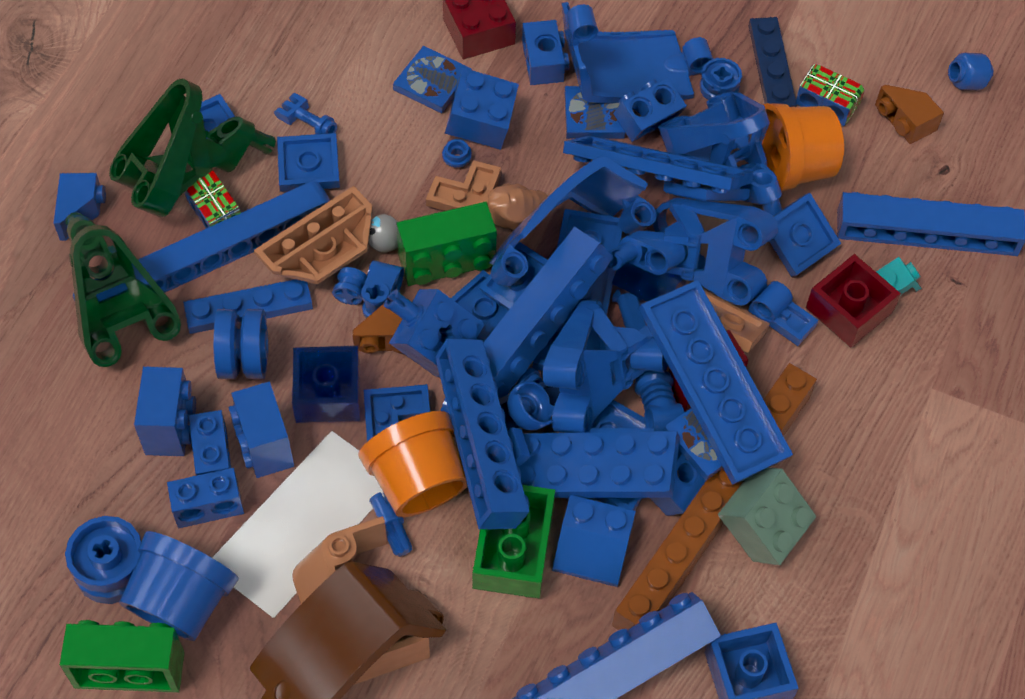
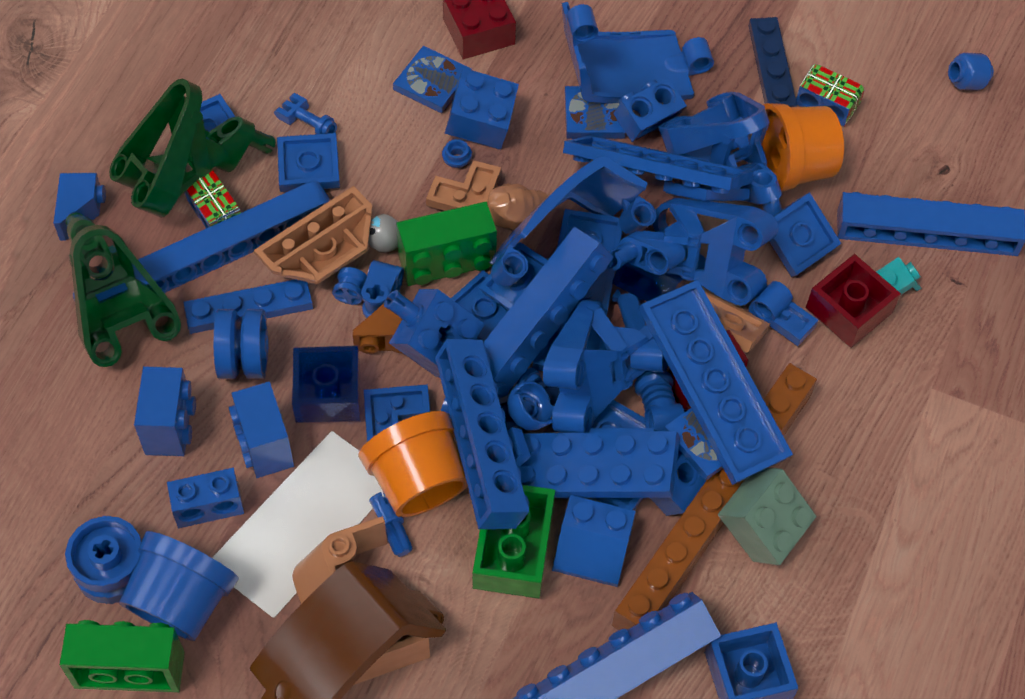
blue brick [189,410,232,476] -> none
blue brick [522,20,569,85] -> none
blue wheel [699,58,742,100] -> none
dark orange slope [875,84,944,144] -> none

